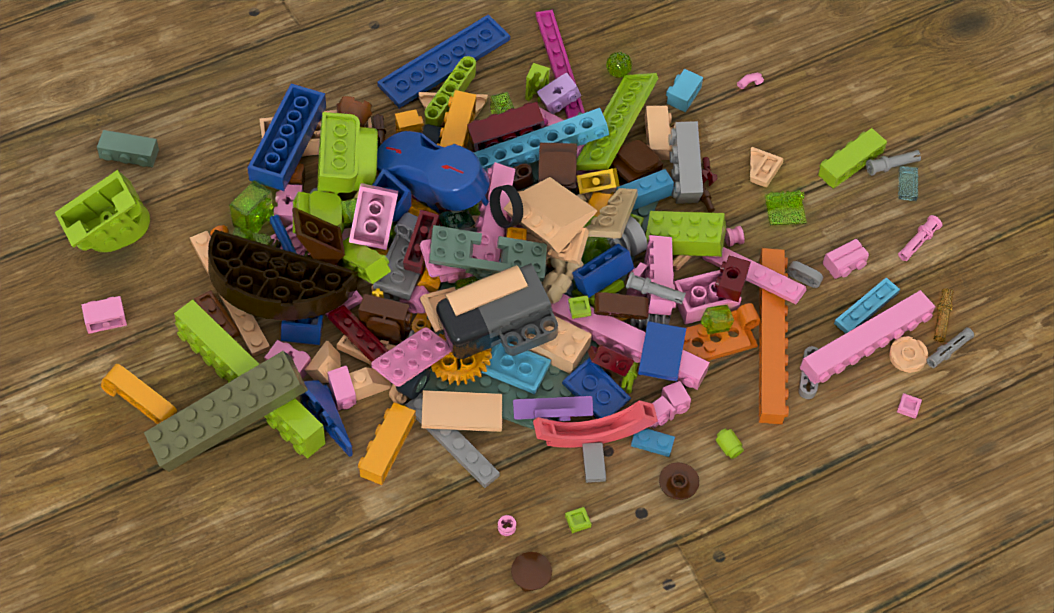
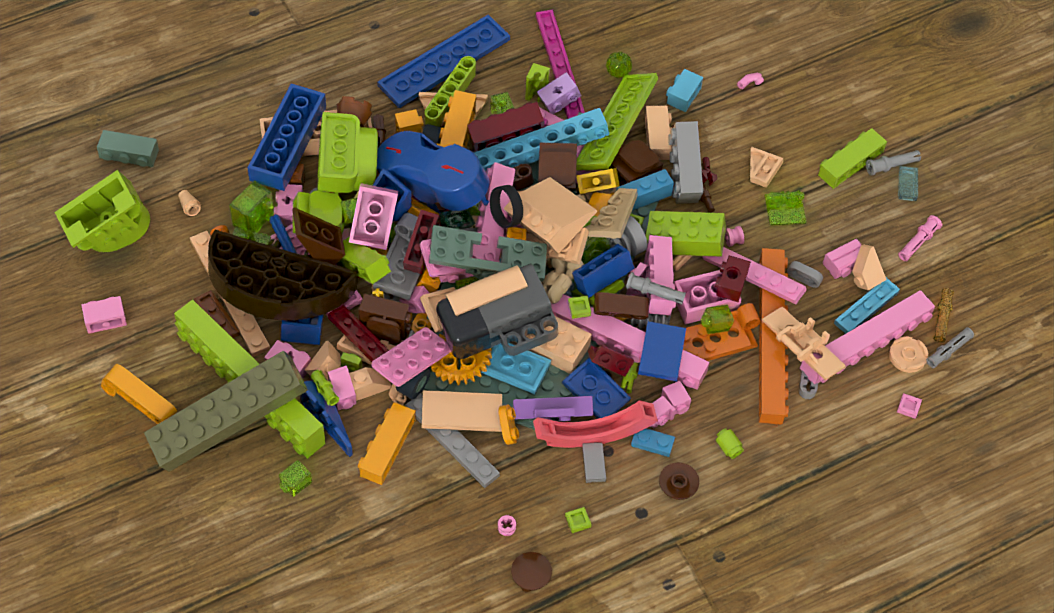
none -> light nougat cone [178,190,201,216]
none -> clear neon green brick [279,460,312,497]
none -> lime pin [311,370,339,406]
none -> lime plate [340,352,362,372]
none -> light orange plate [498,404,519,445]
none -> light nougat piece [762,307,846,381]
none -> light nougat slope [852,244,887,290]

